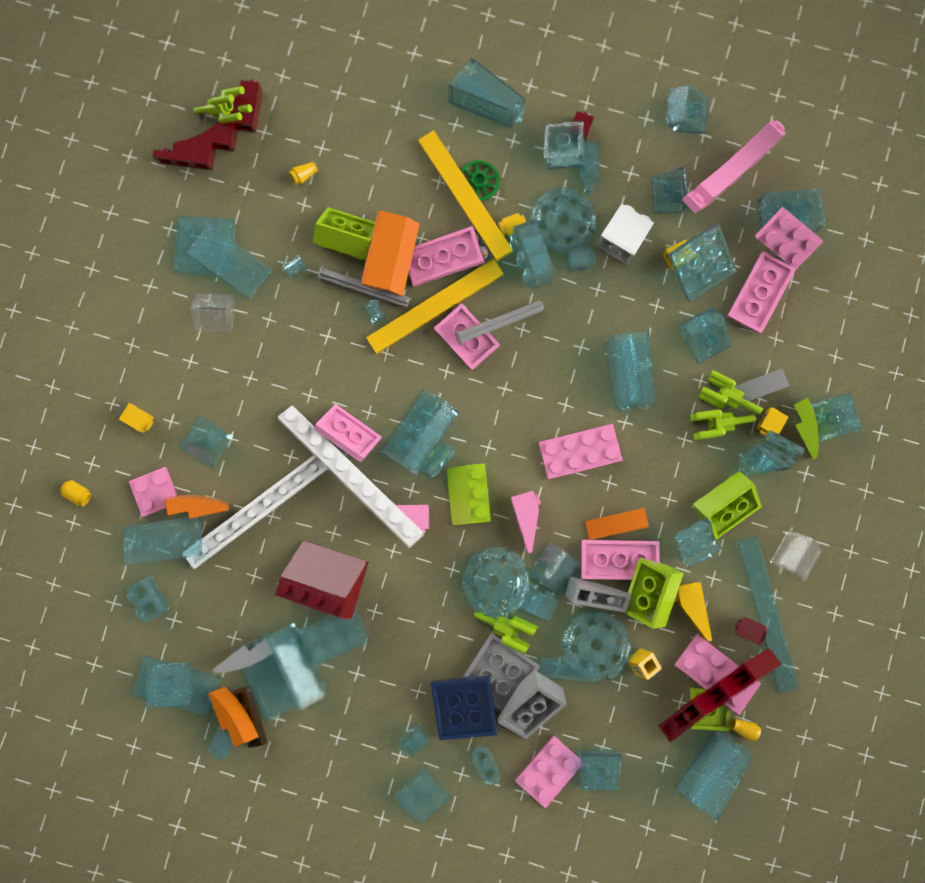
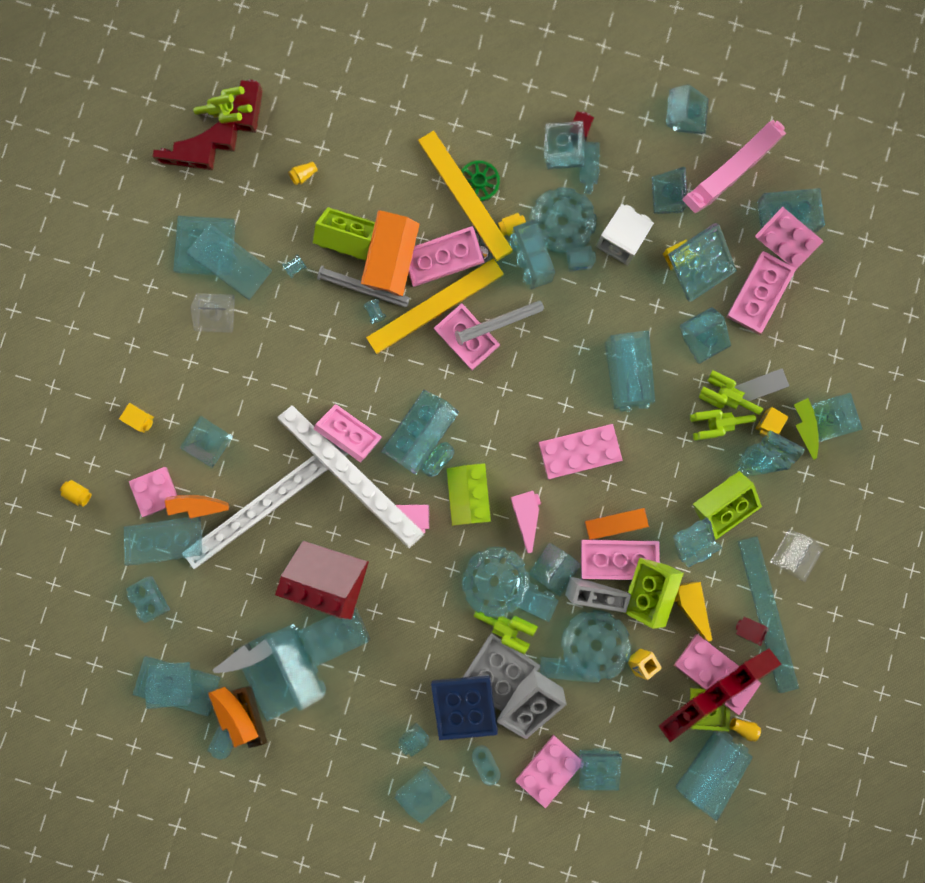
clear light blue slope [448,58,525,128] -> none

